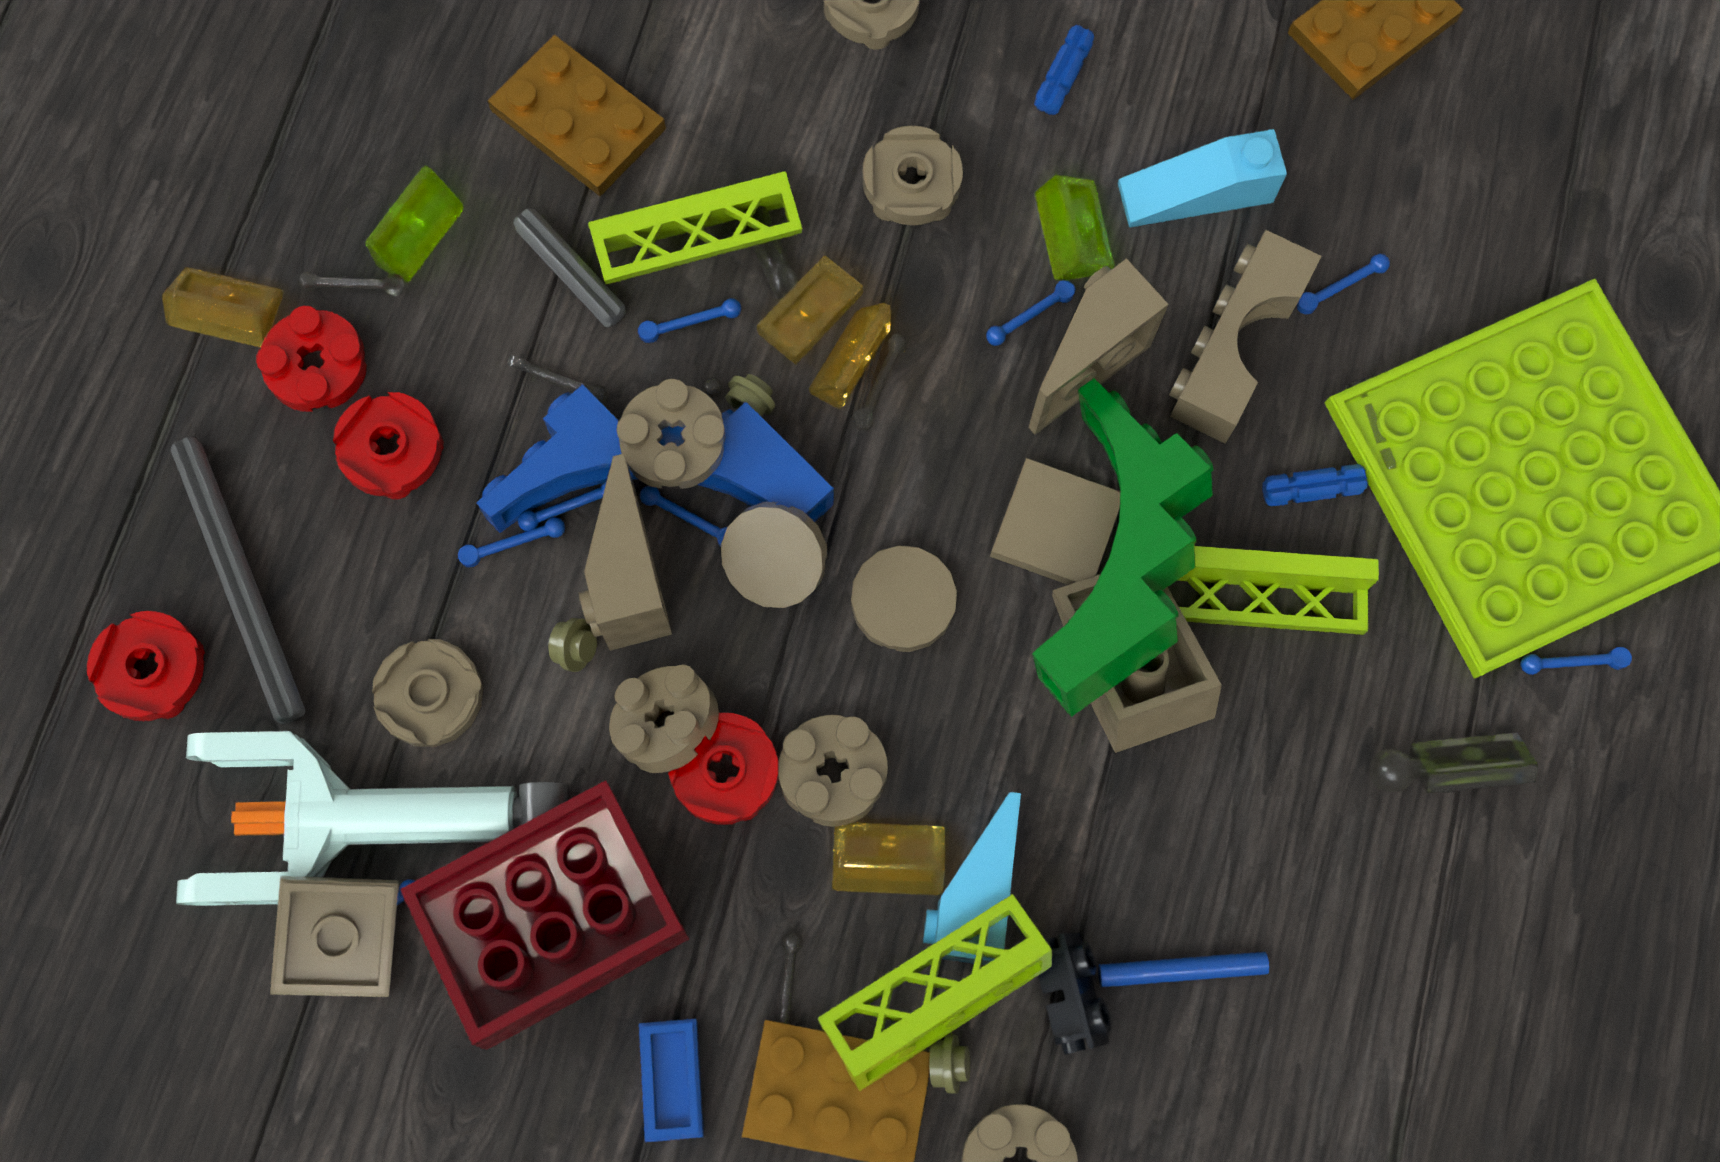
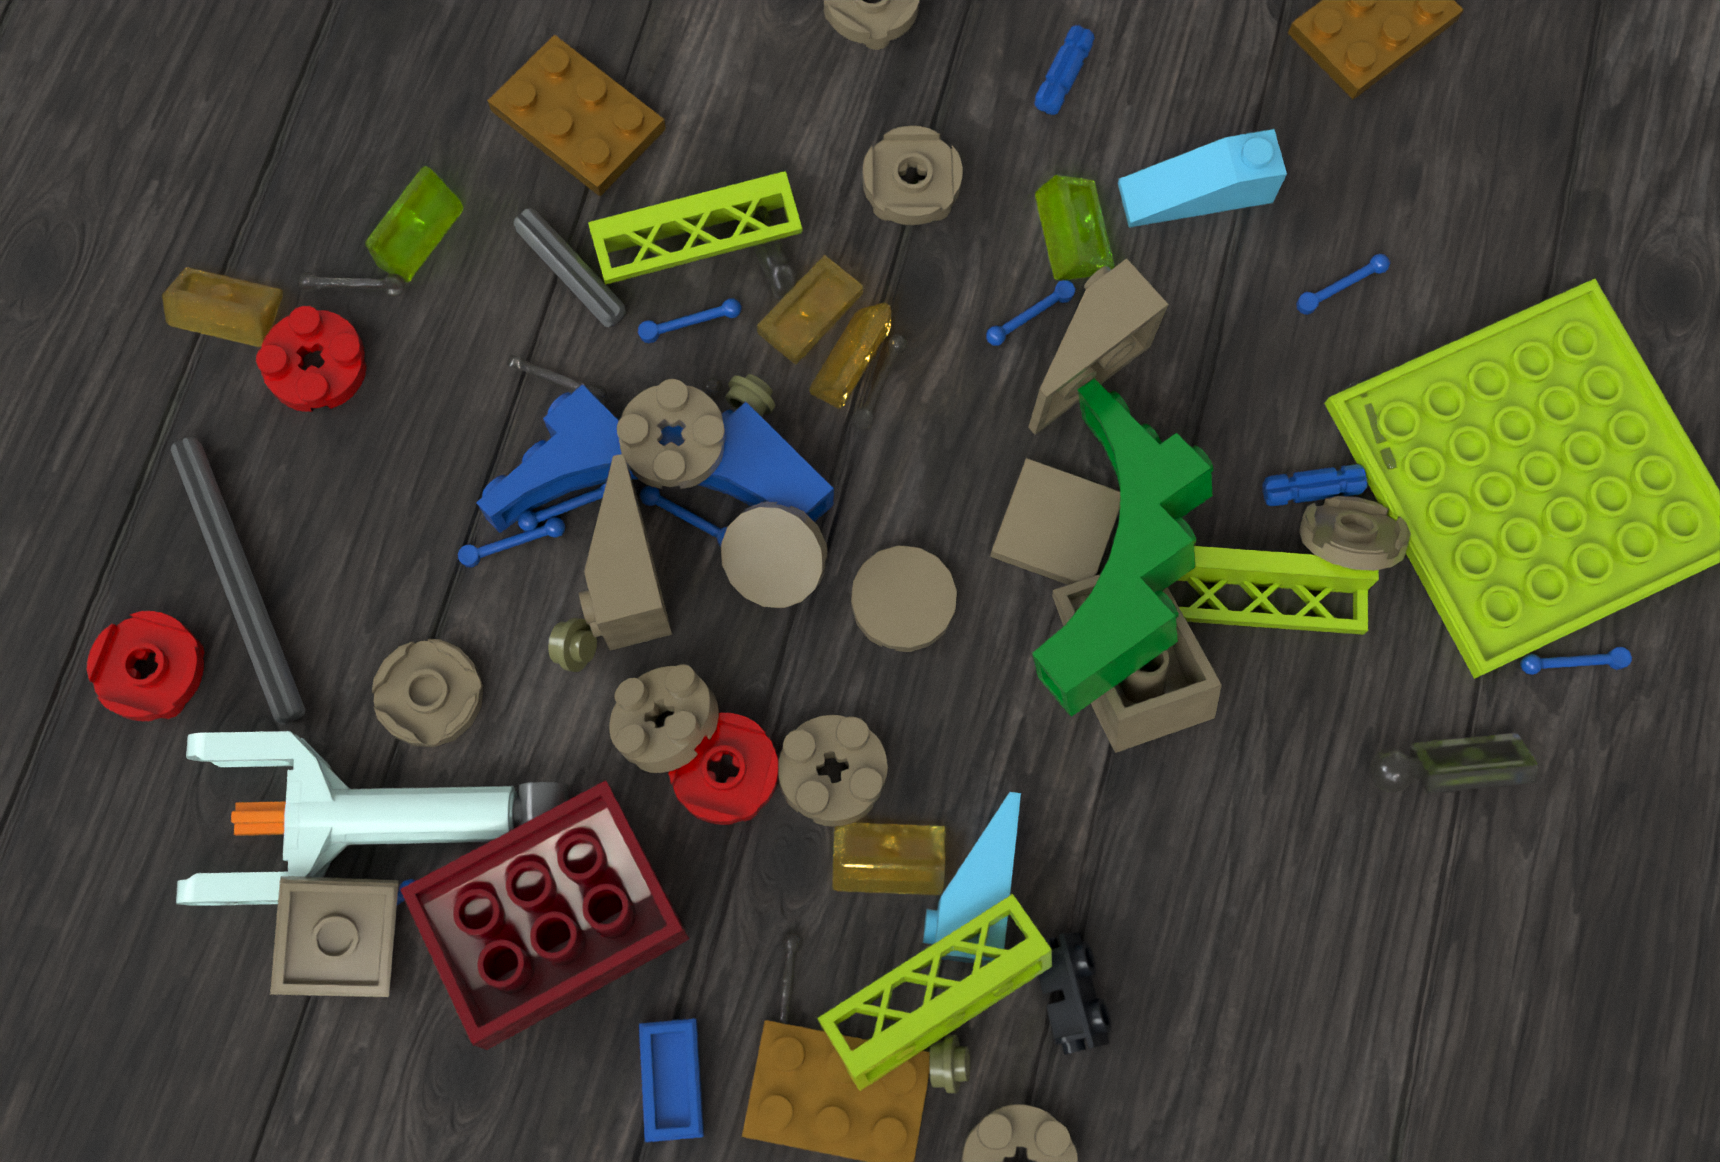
red plate [333,392,444,499] -> none
blue bar [1098,952,1269,987] -> none
dark tan arch [1169,230,1321,444] -> none
none -> dark tan tile [1299,496,1411,571]

